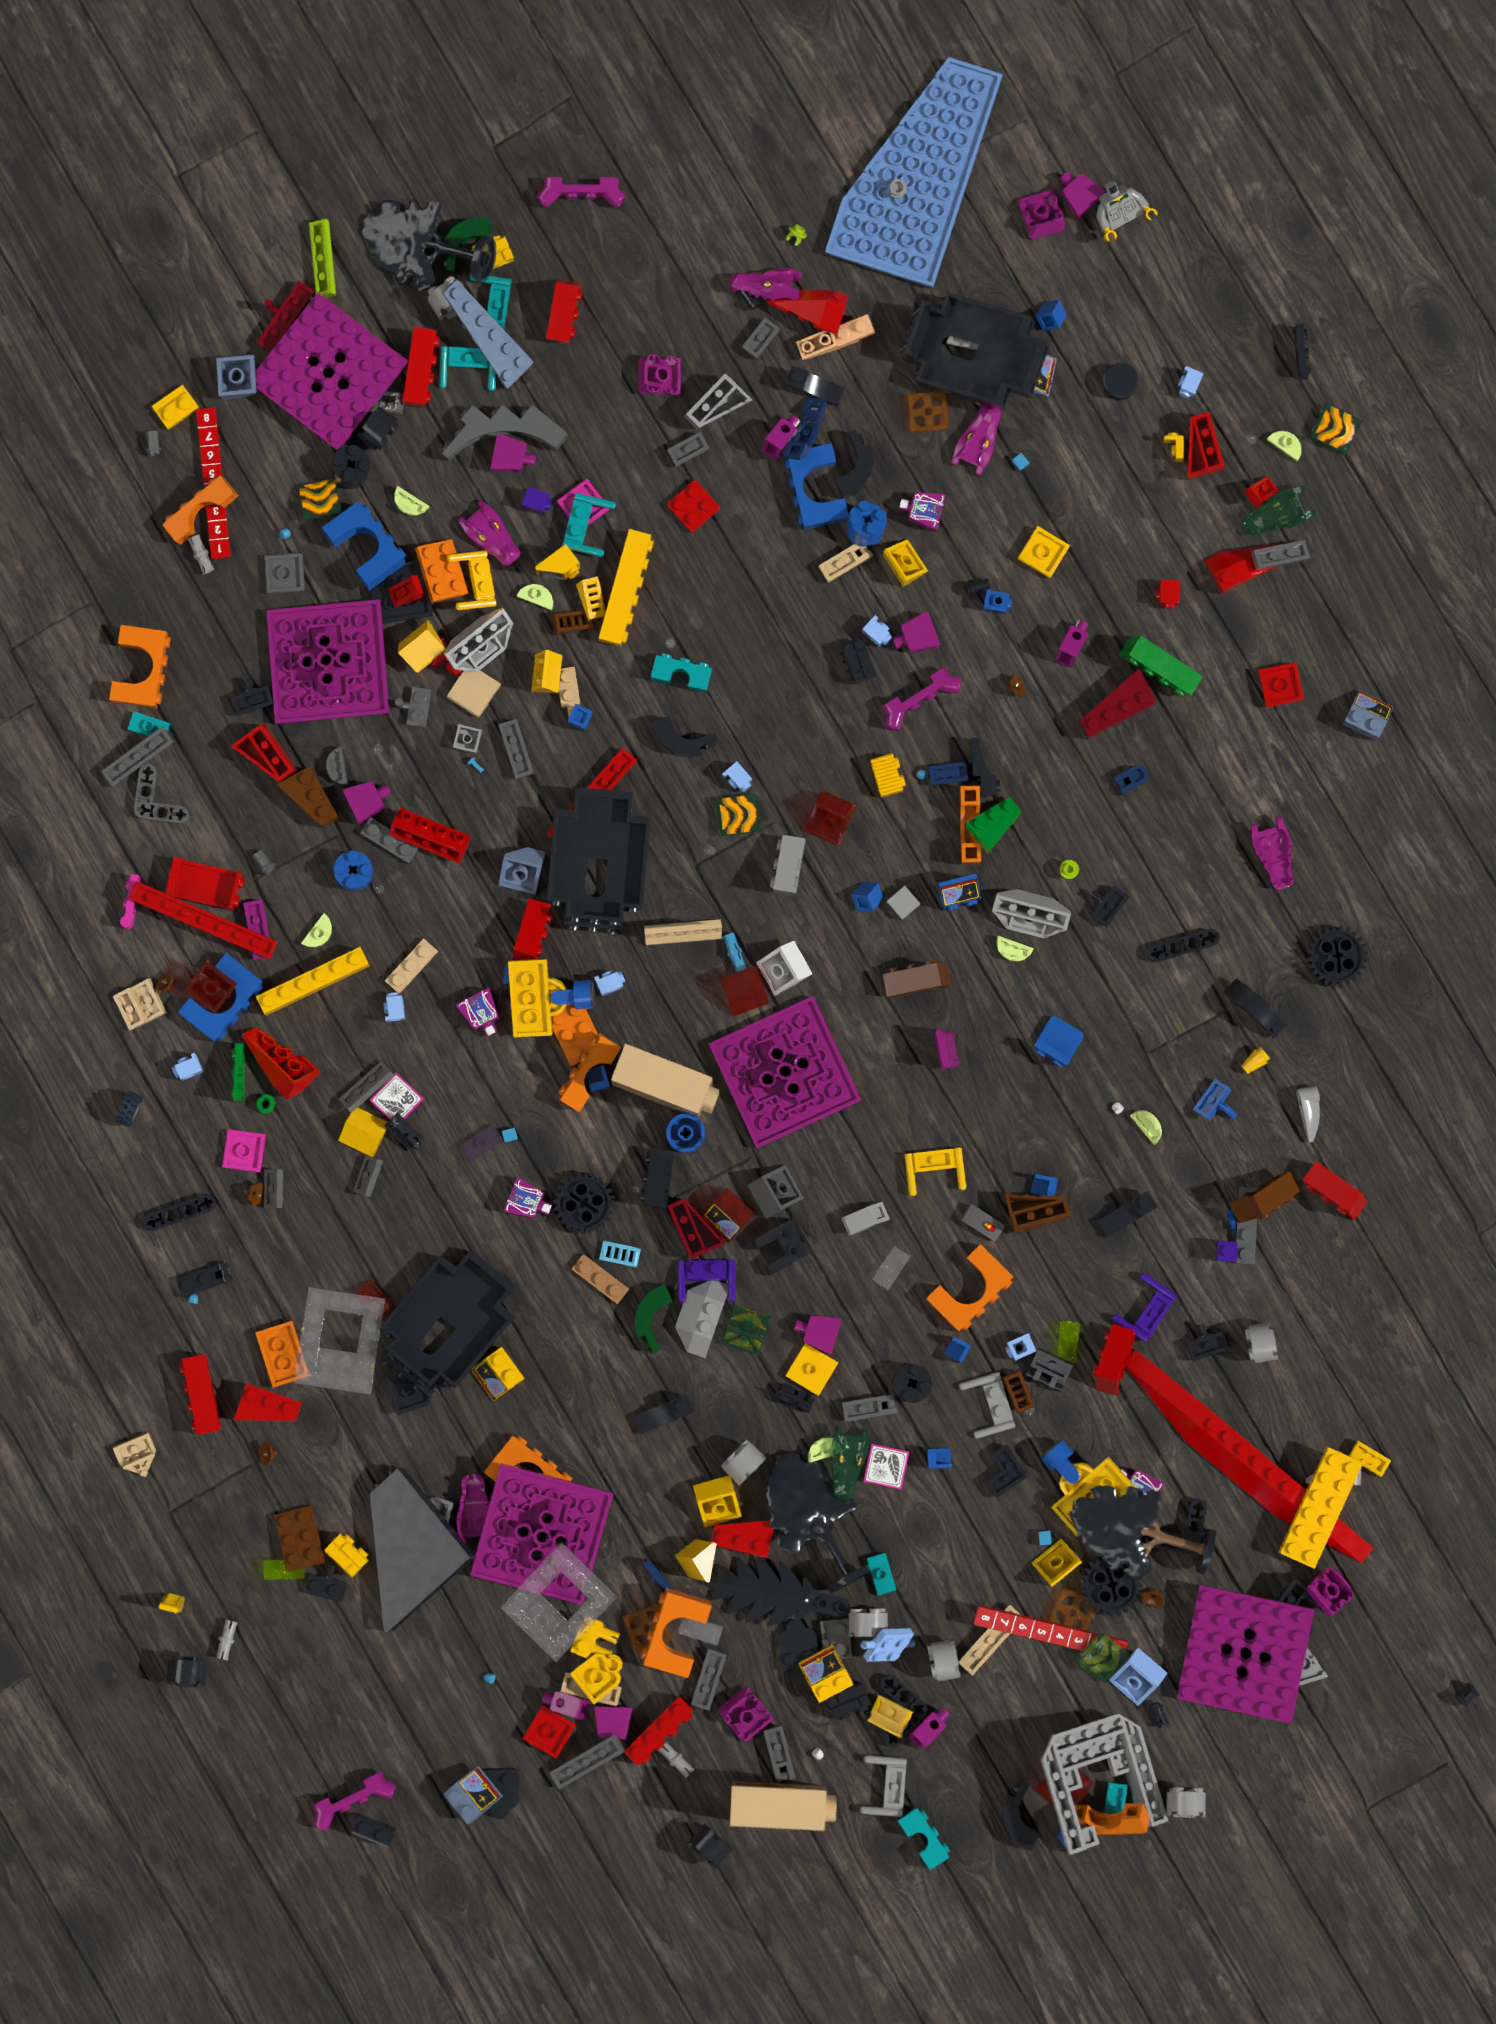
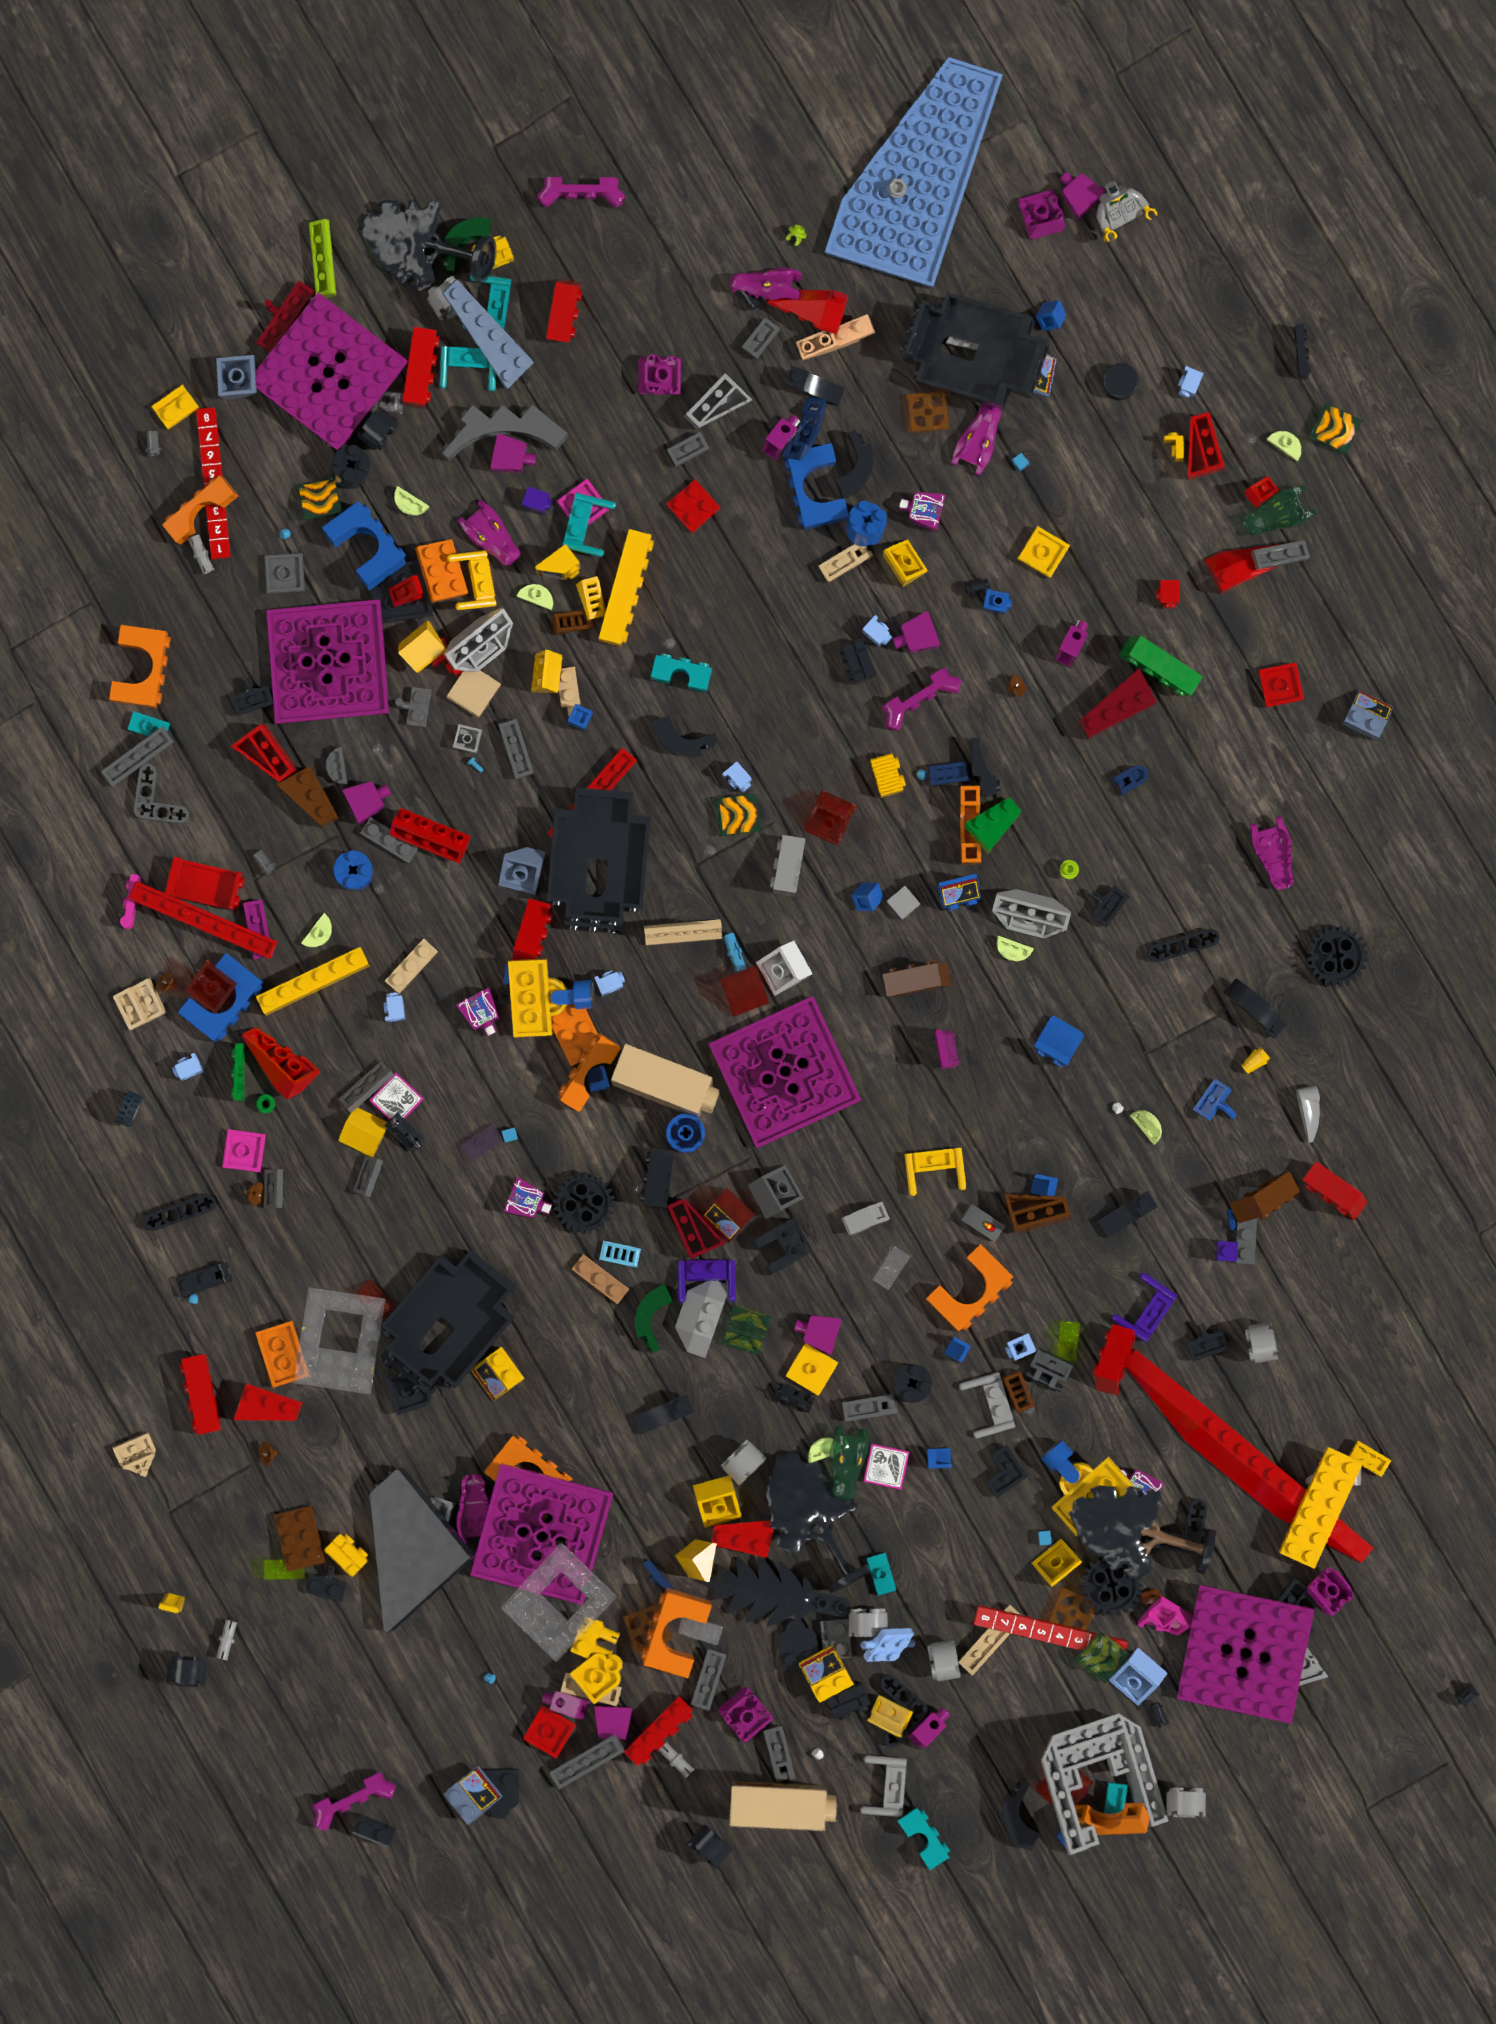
none -> dark pink slope [1138,1596,1192,1635]

